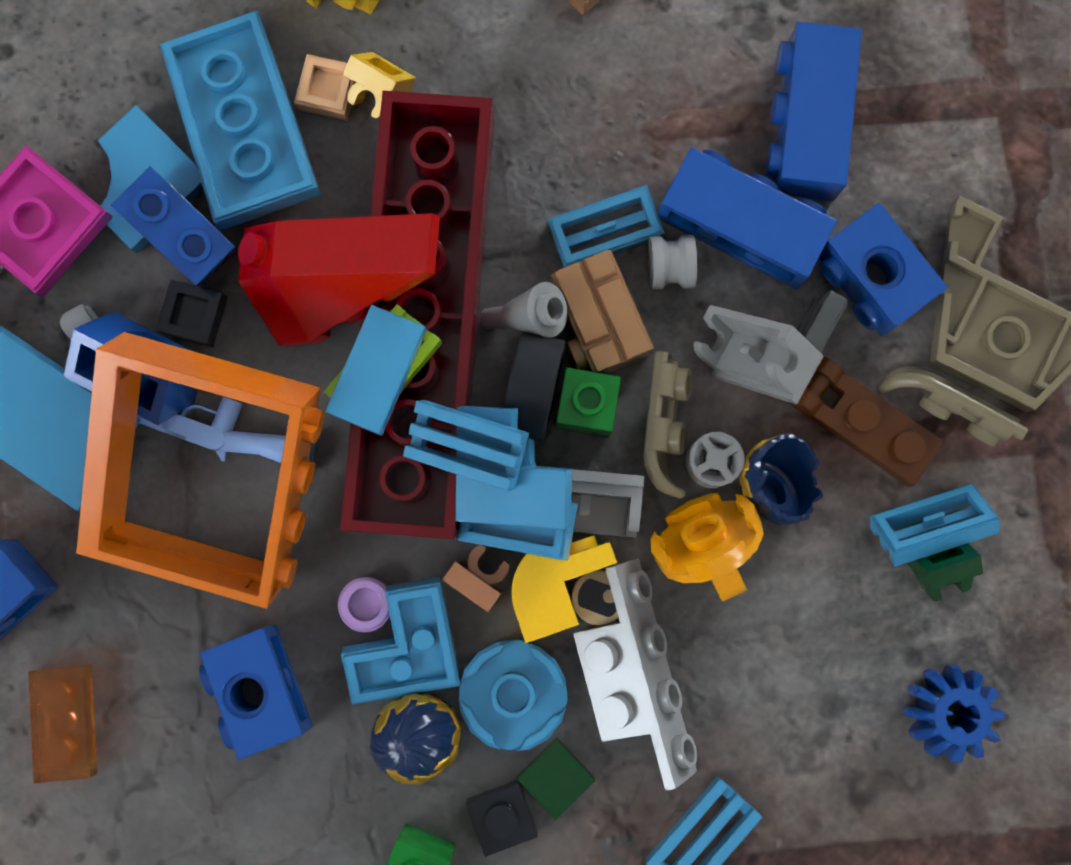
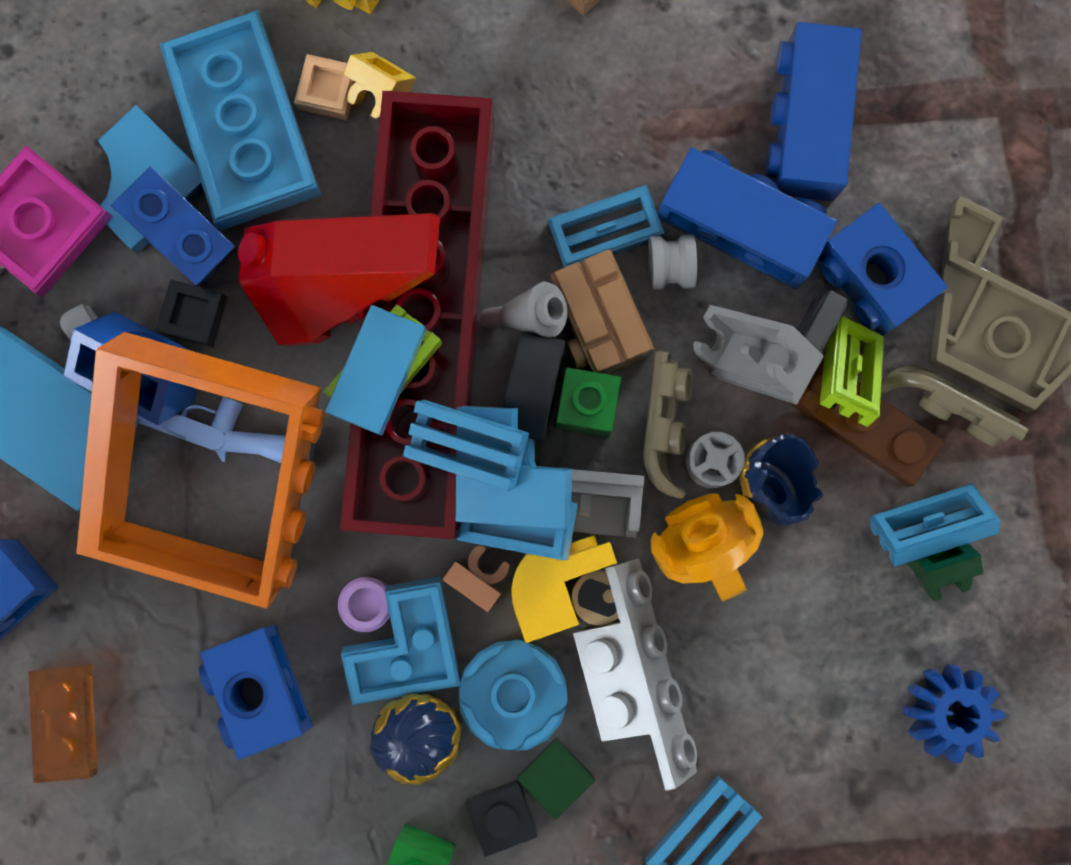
none -> lime tile [820,316,884,427]

